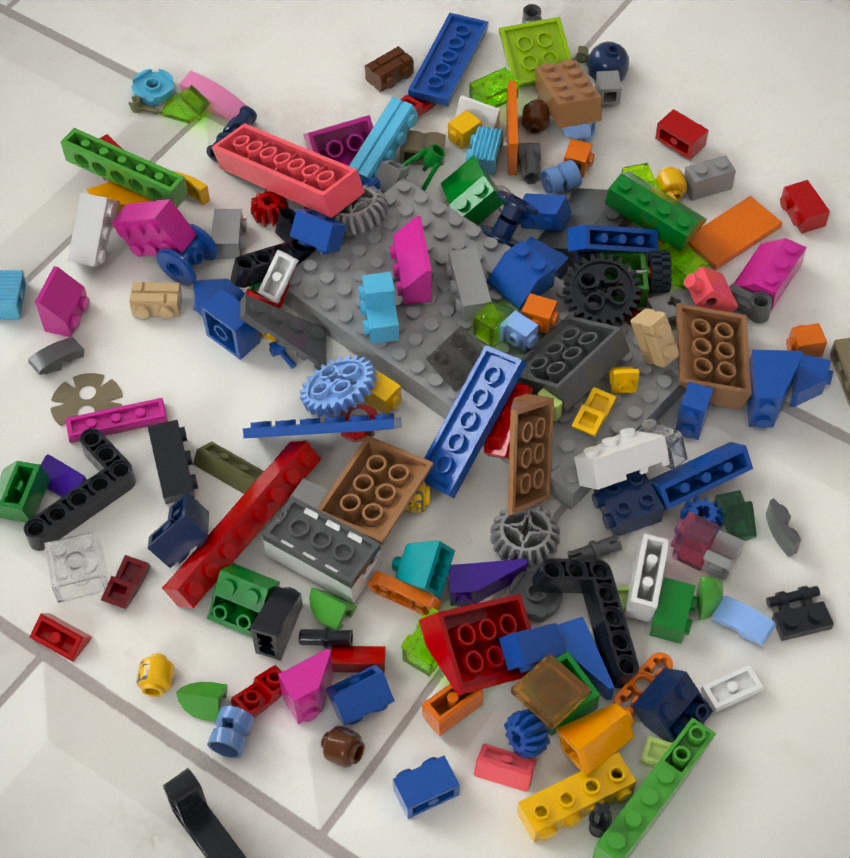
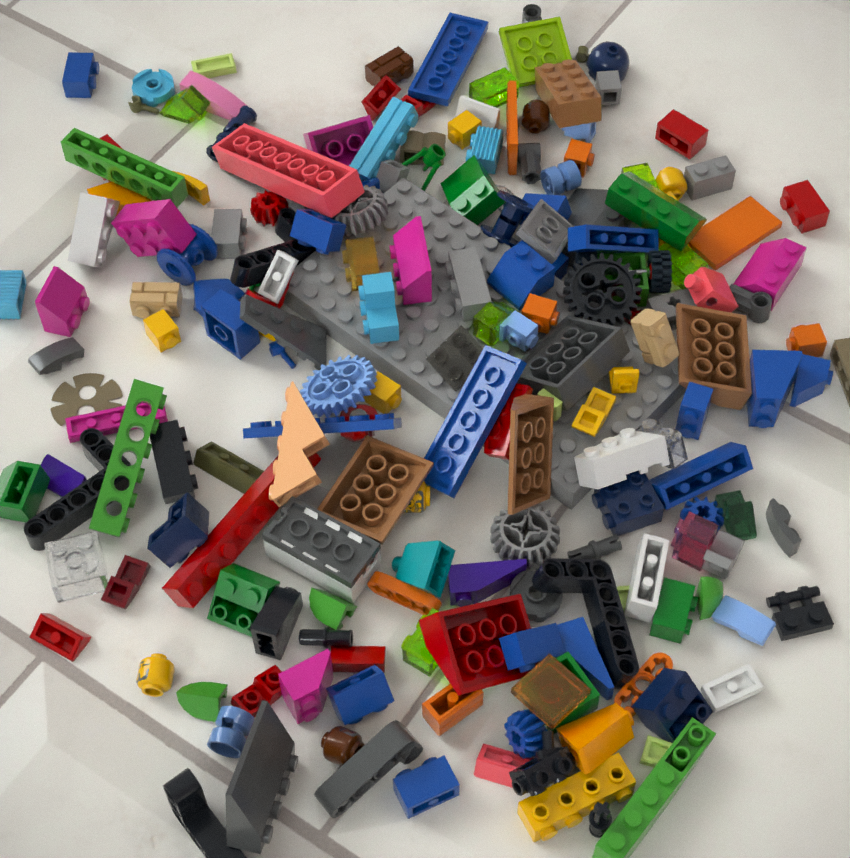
none -> blue brick [62,52,99,98]
none -> bright green brick [89,379,167,537]
none -> yellow brick [143,309,181,353]
none -> yellowish green tile [191,53,237,78]
none -> dark grey slope [225,700,298,854]
none -> light nougat slope [269,381,330,507]
none -> dark grey beam [314,720,423,818]
none -> clear yellow brick [342,237,380,291]
none -> red slope [361,75,401,121]
none -> black brick [509,731,577,796]
none -> light grey tile [515,199,574,264]

